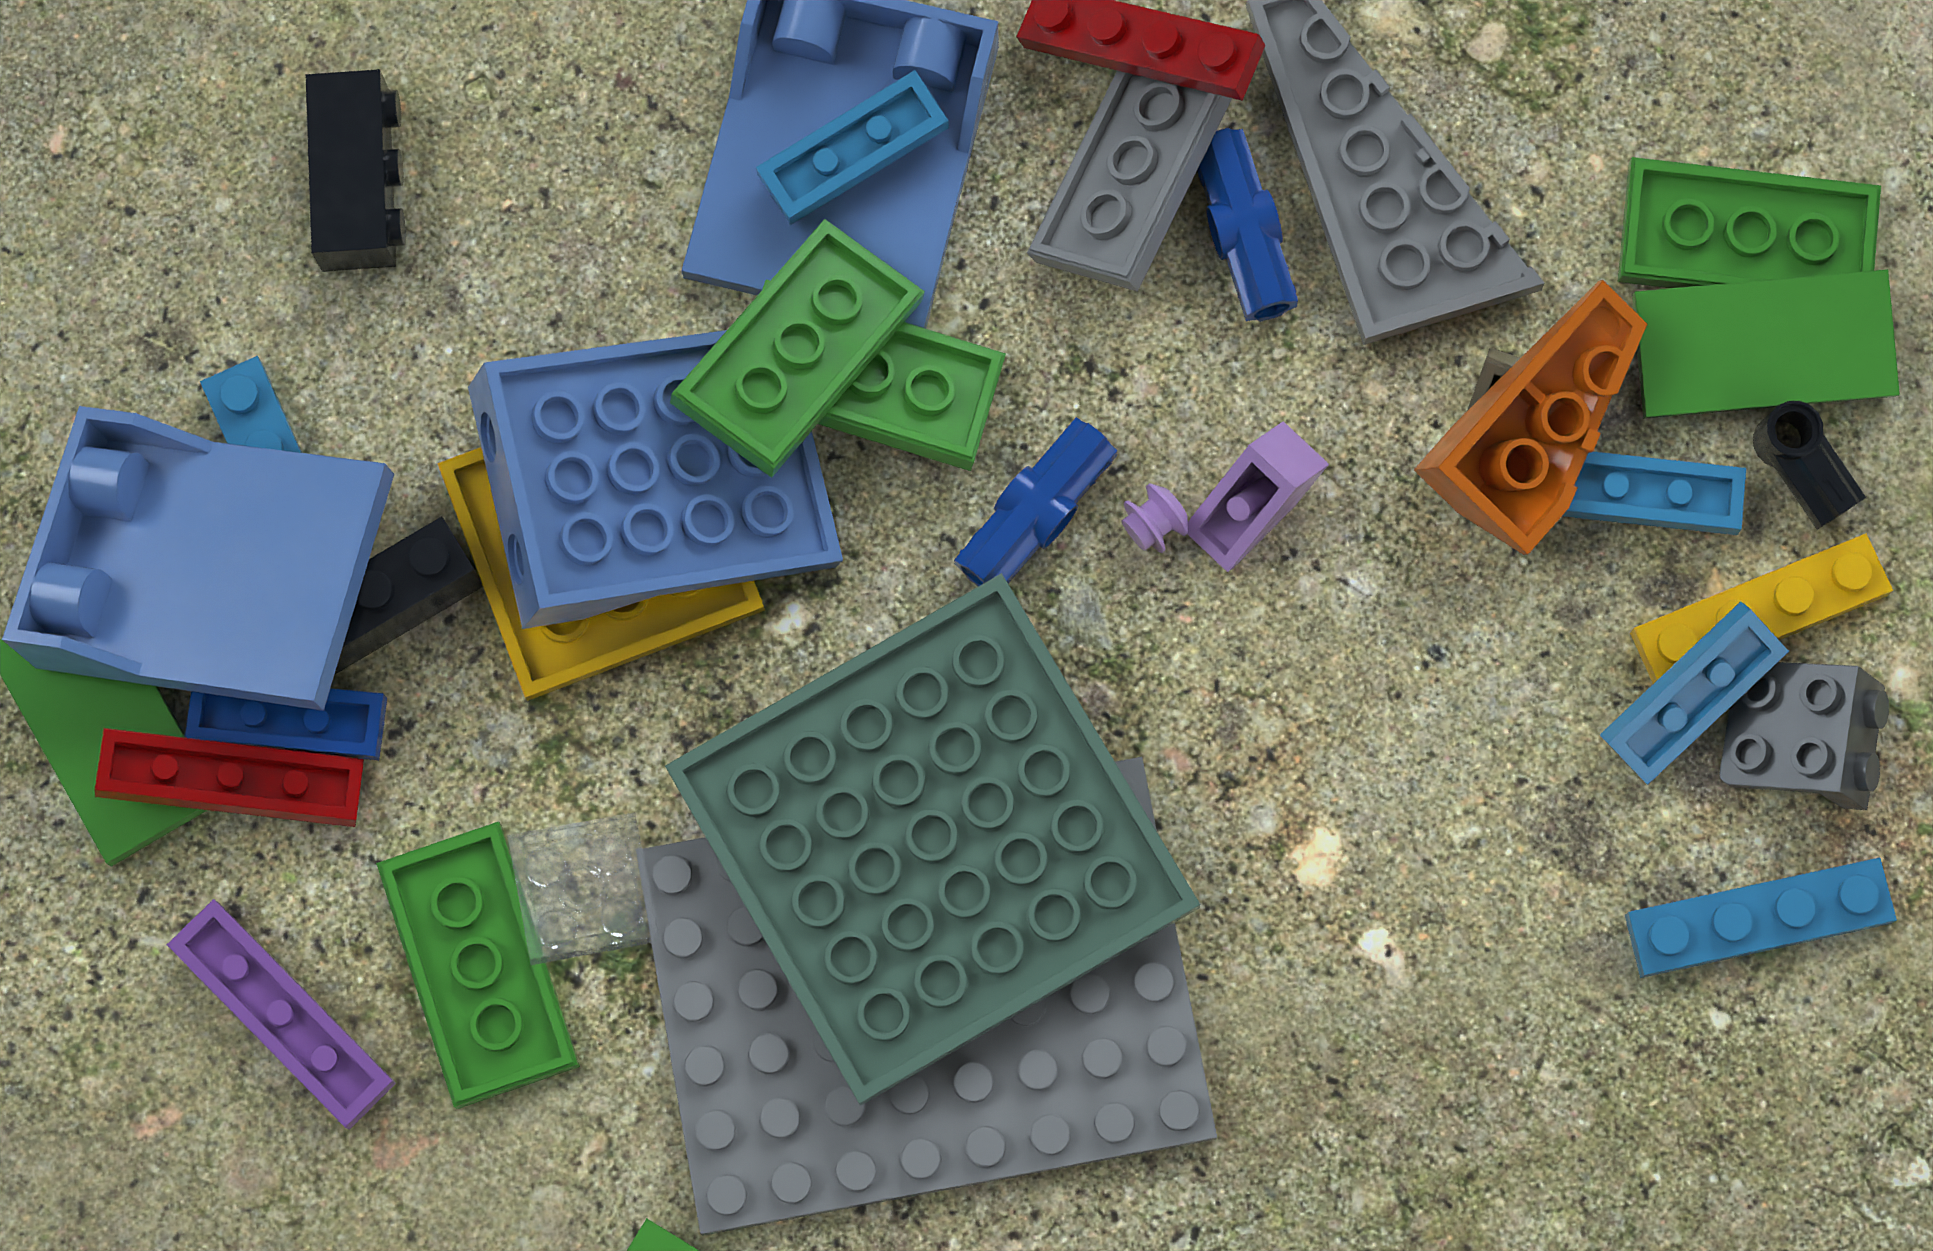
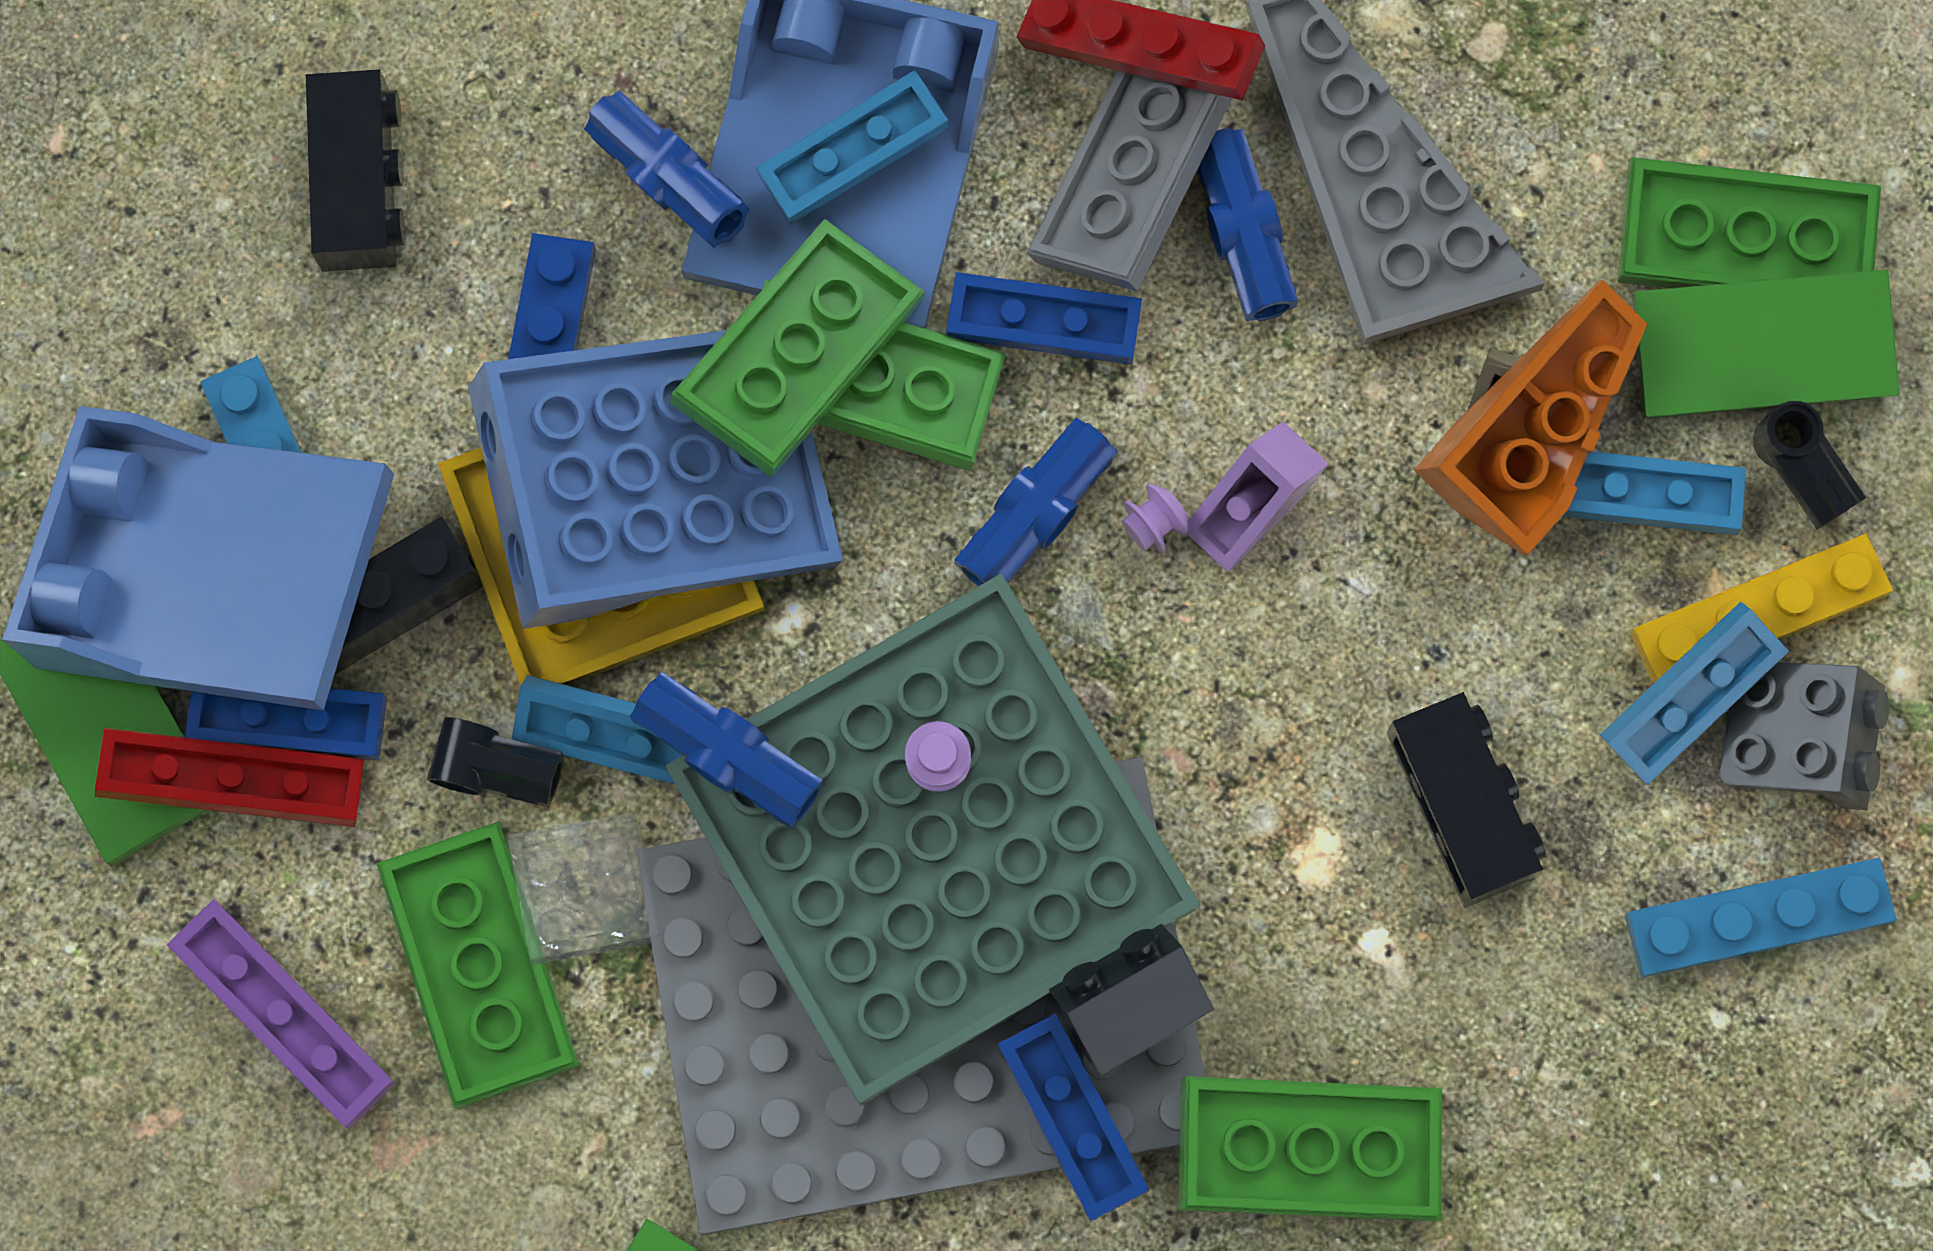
none -> black piece [427,717,564,808]
none -> blue plate [508,233,596,359]
none -> dark azure plate [512,675,683,784]
none -> blue piece [584,90,750,248]
none -> blue piece [629,672,824,829]
none -> lavender wheel [905,721,971,792]
none -> blue plate [946,272,1142,365]
none -> blue plate [998,1013,1150,1223]
none -> black brick [1048,923,1215,1076]
none -> bright green tile [1178,1076,1442,1222]
none -> black brick [1387,692,1546,908]

